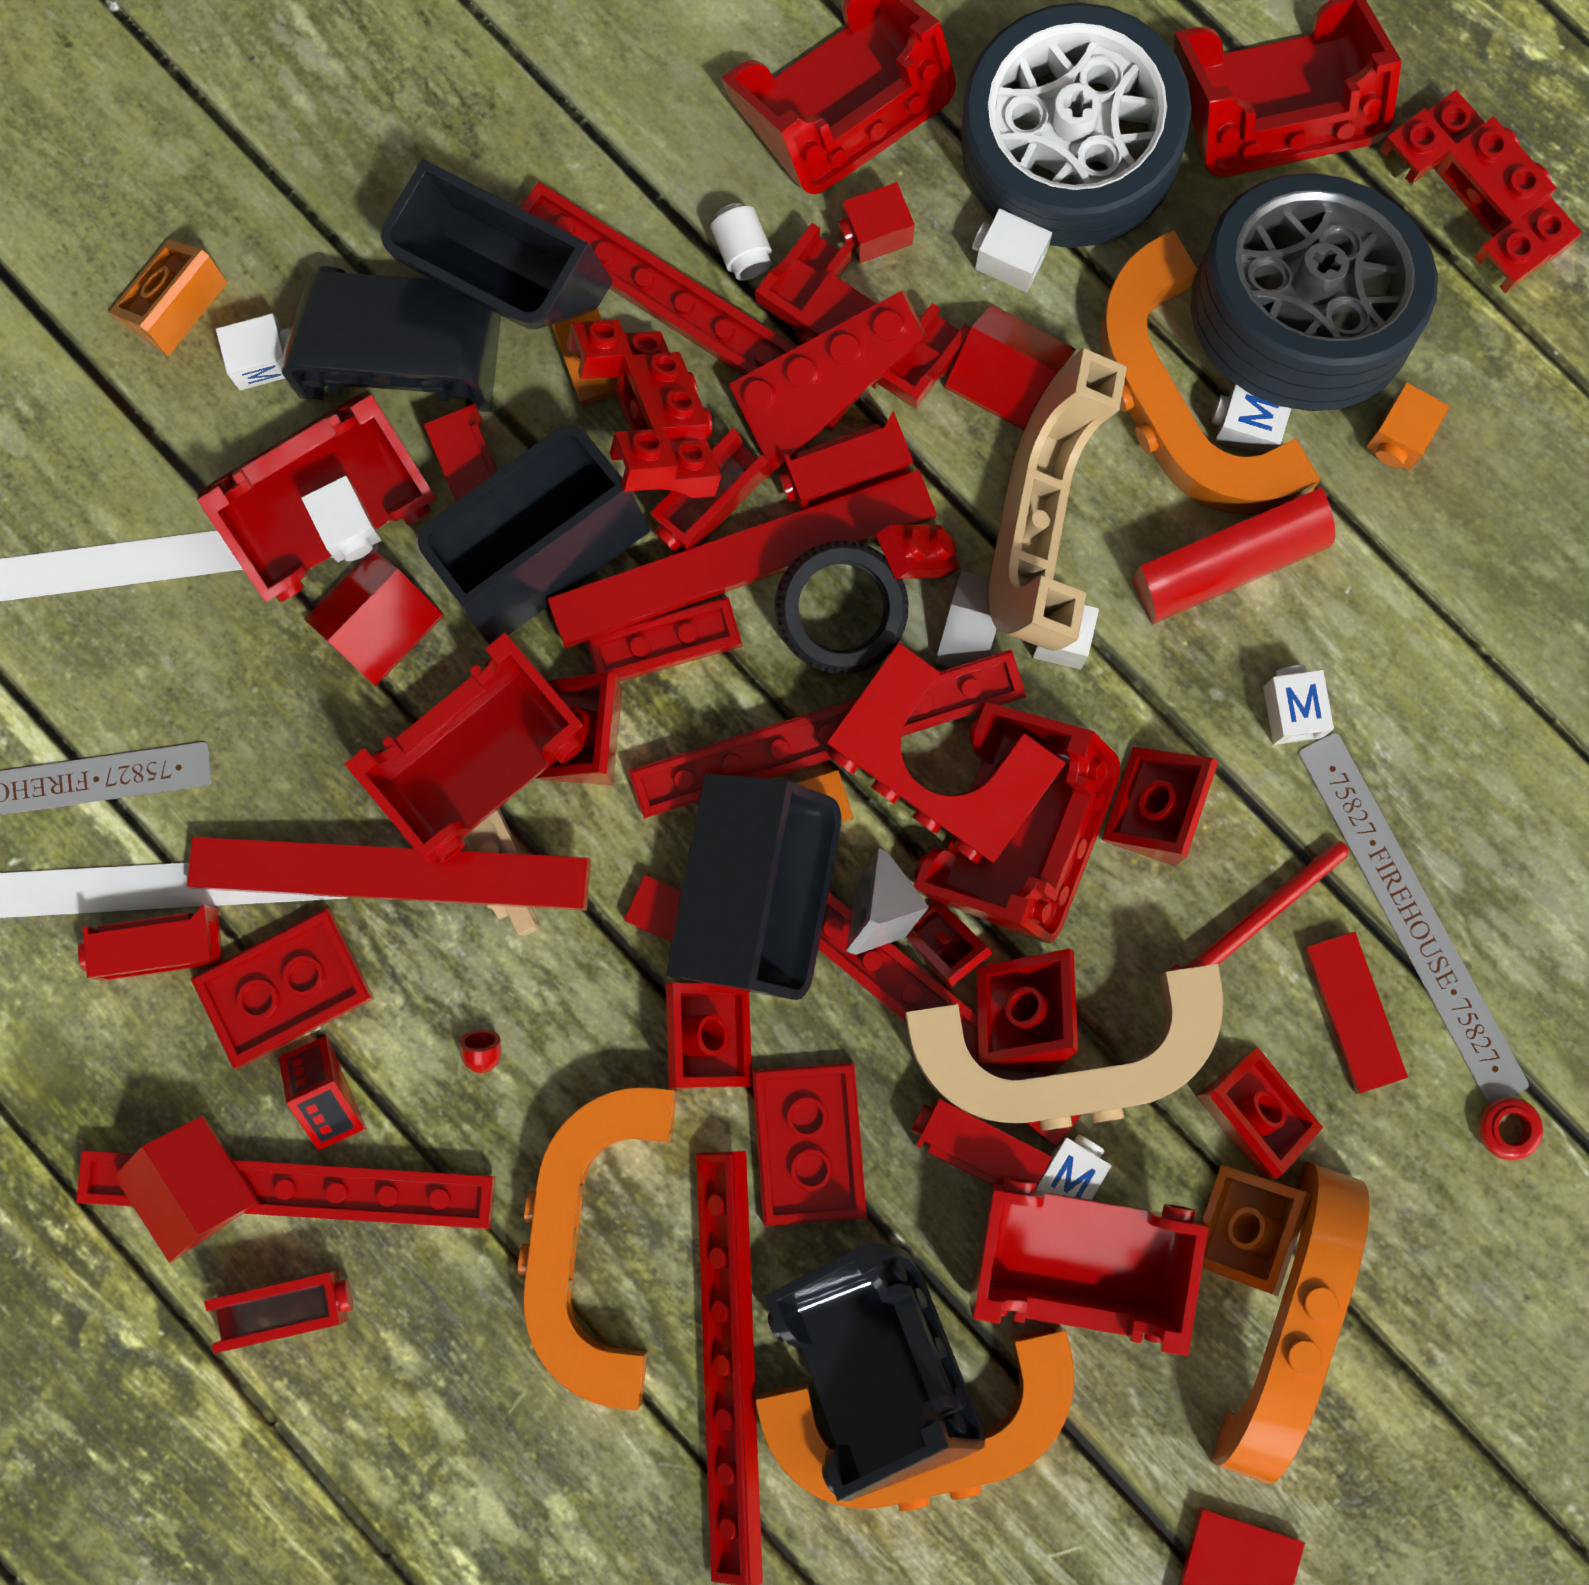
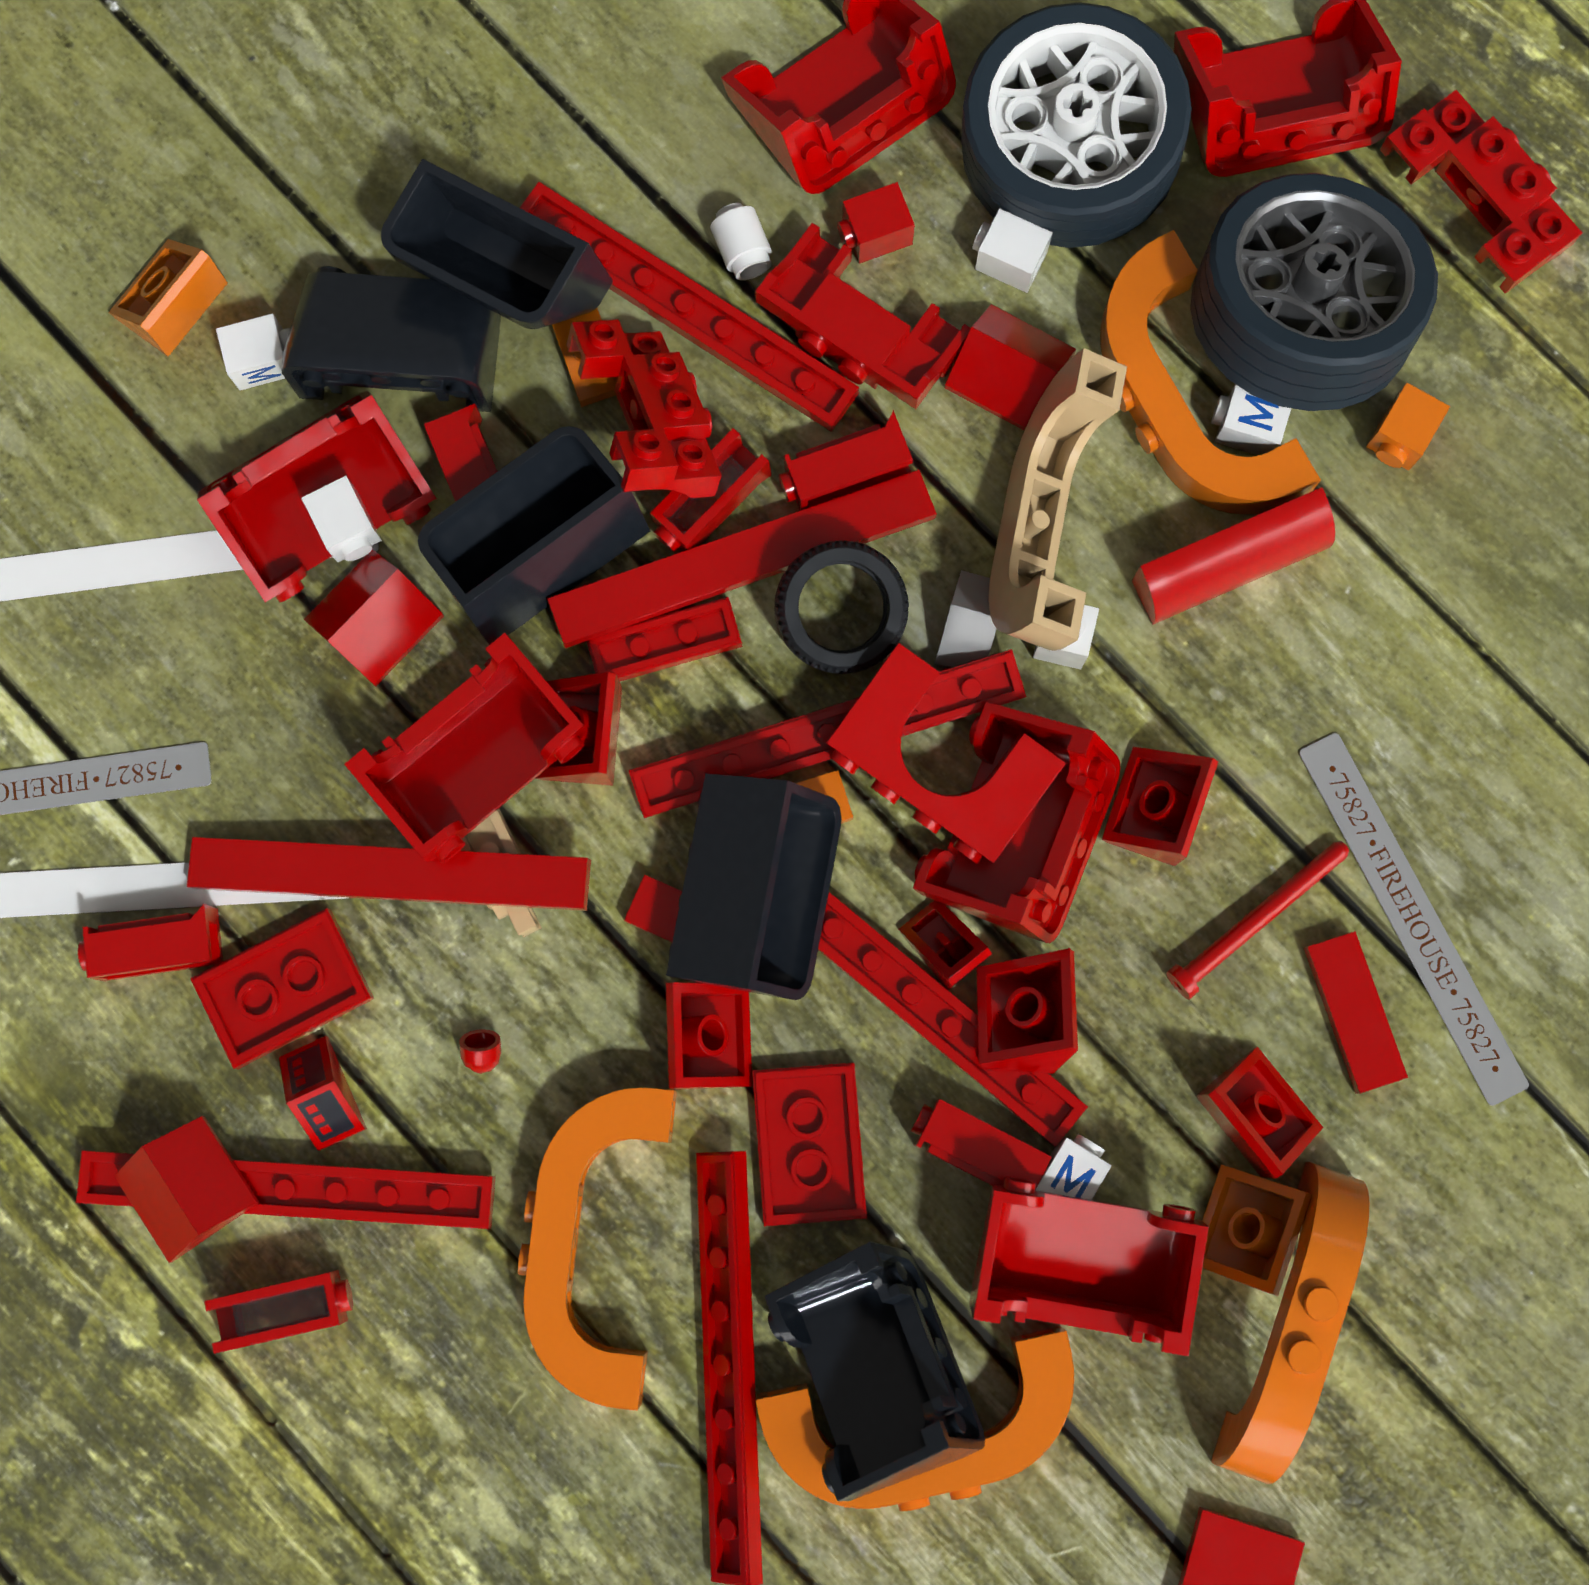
red wing [729,291,927,473] -> none
light grey slope [846,848,929,955] -> none
red plate [876,525,961,580] -> none
tan arch [905,964,1223,1131] -> none
white brick [1263,665,1334,745] -> none
red piece [1478,1096,1544,1161] -> none

